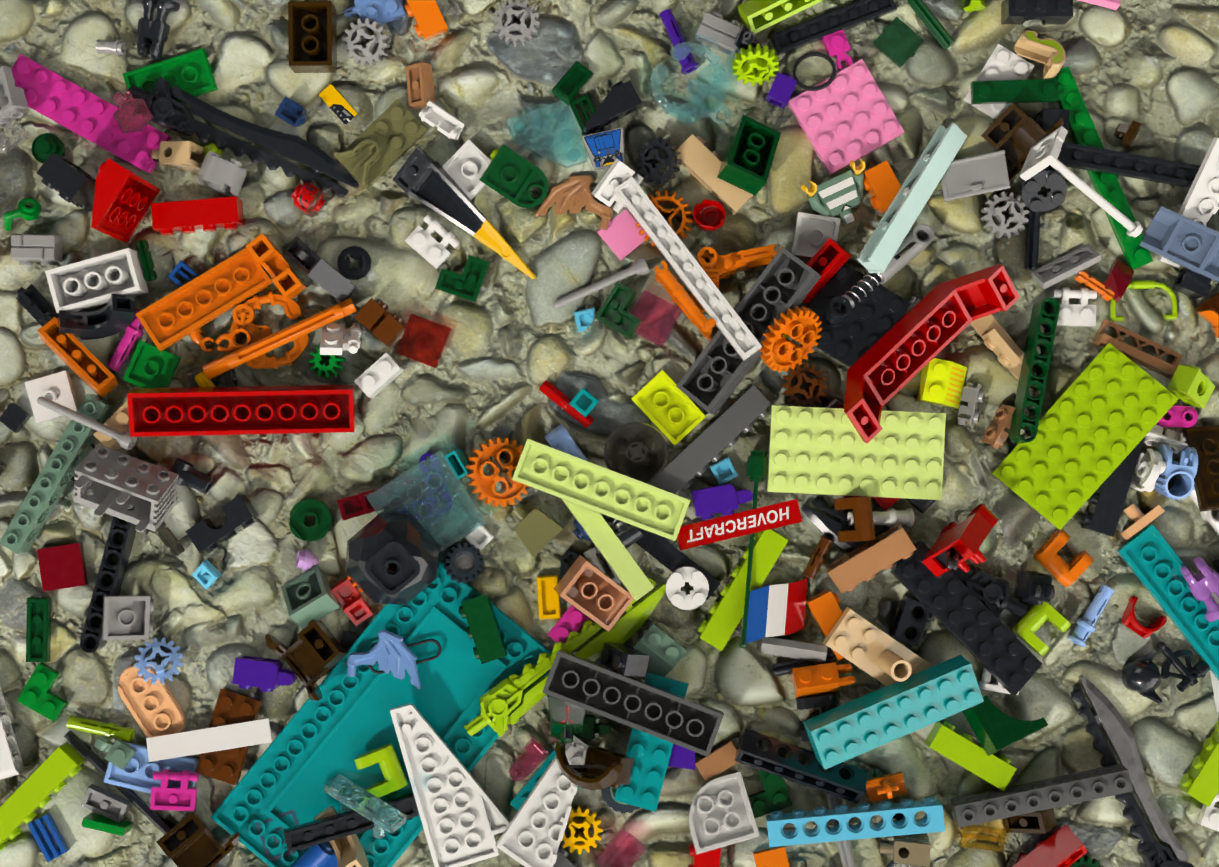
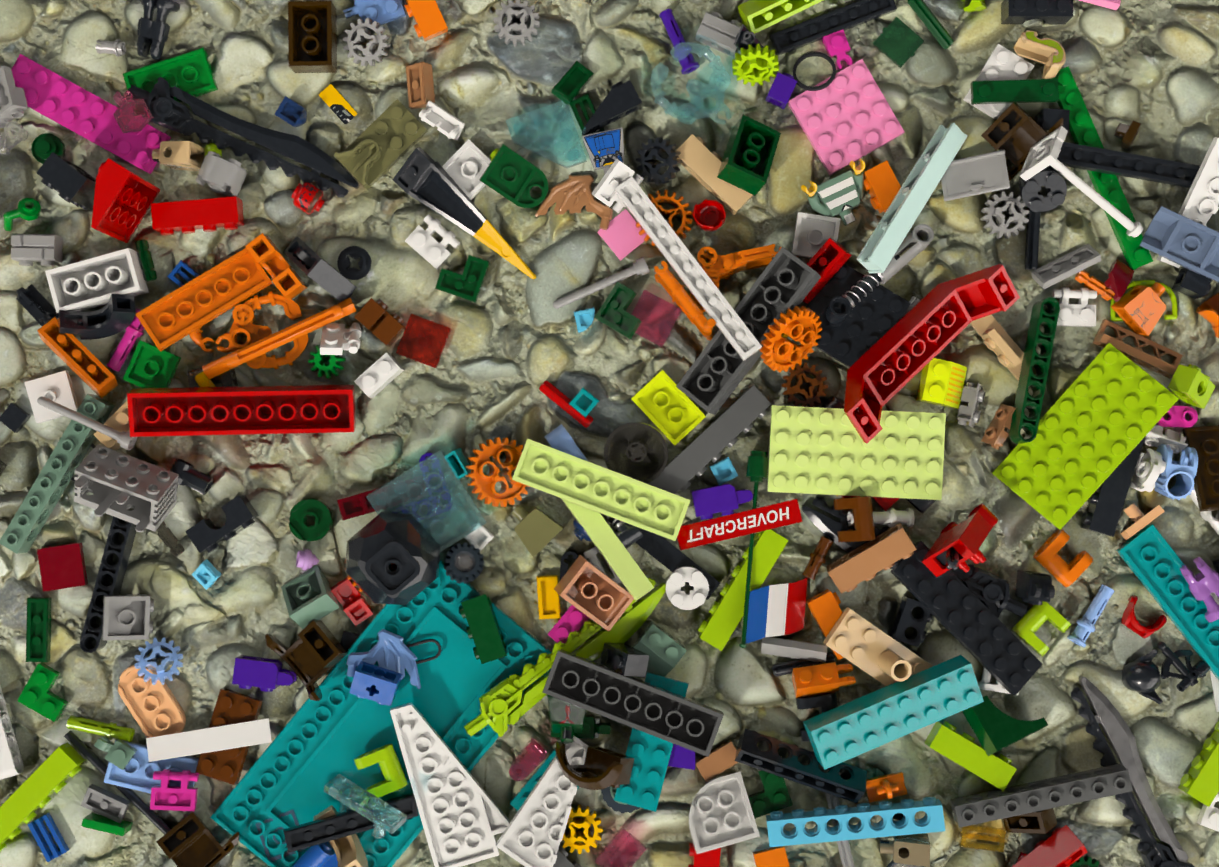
none -> brick [349,661,402,706]
none -> orange torso [1111,282,1166,336]

